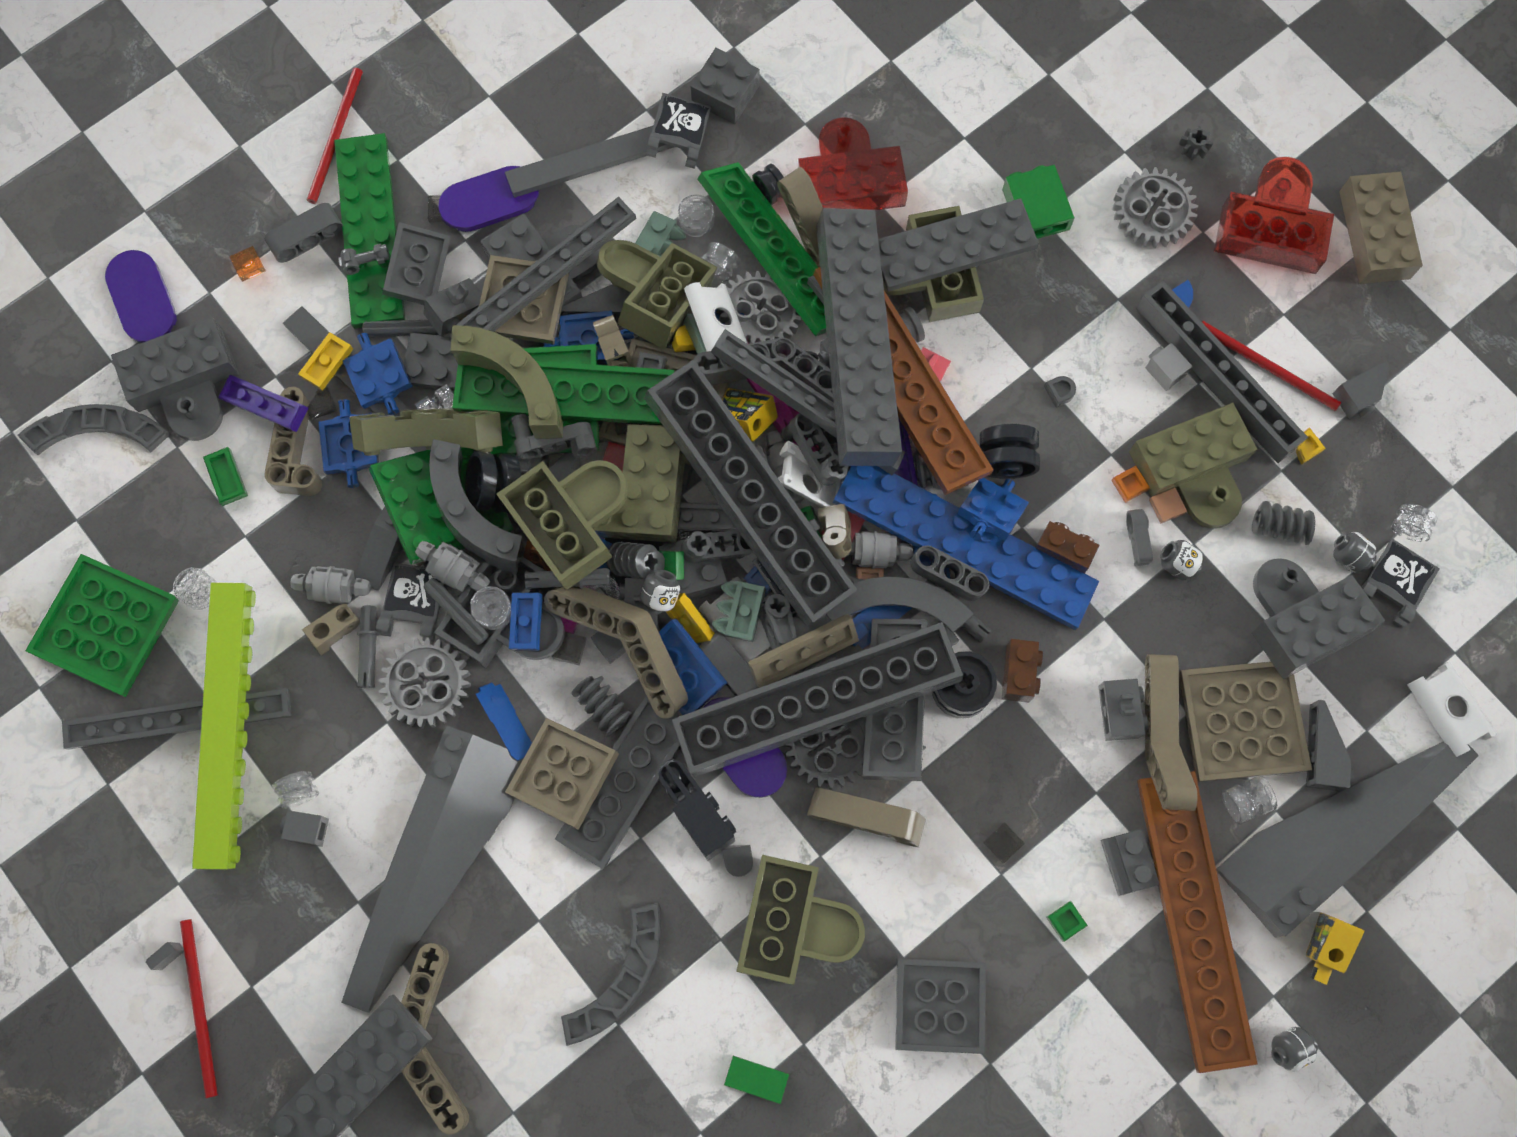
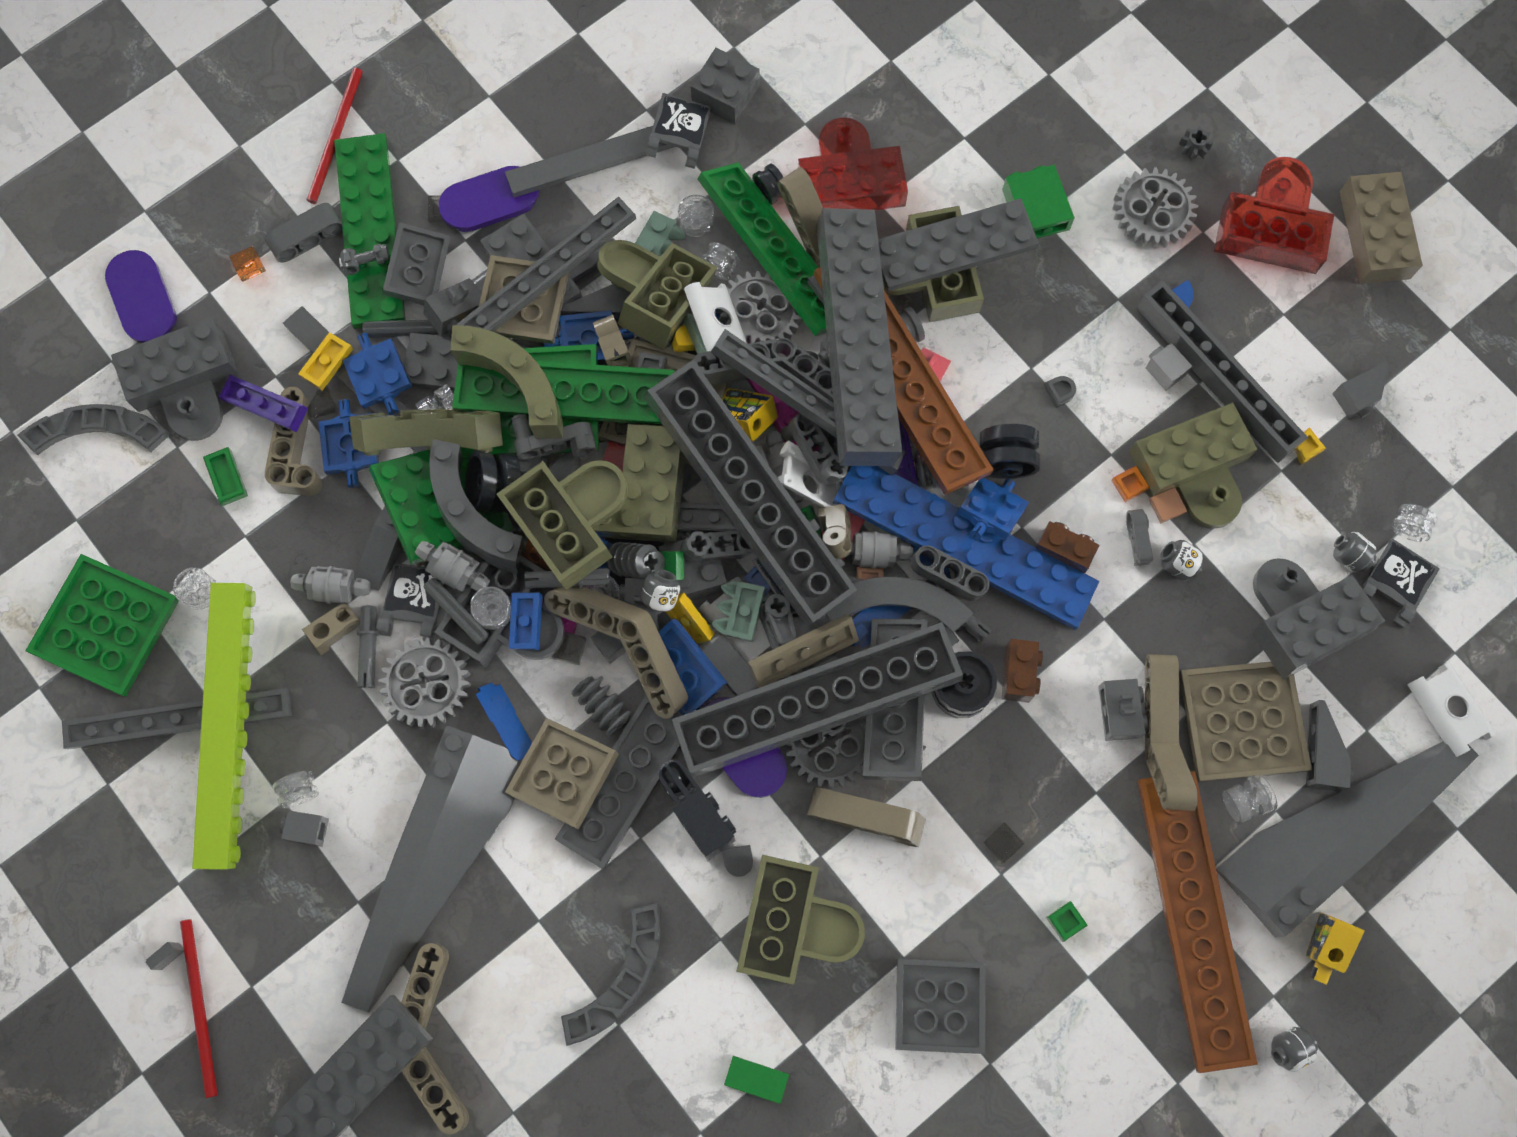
dark grey plate [1101,829,1160,896] -> none
red piece [1202,321,1341,411] -> none
dark grey piece [1251,501,1315,545] -> none

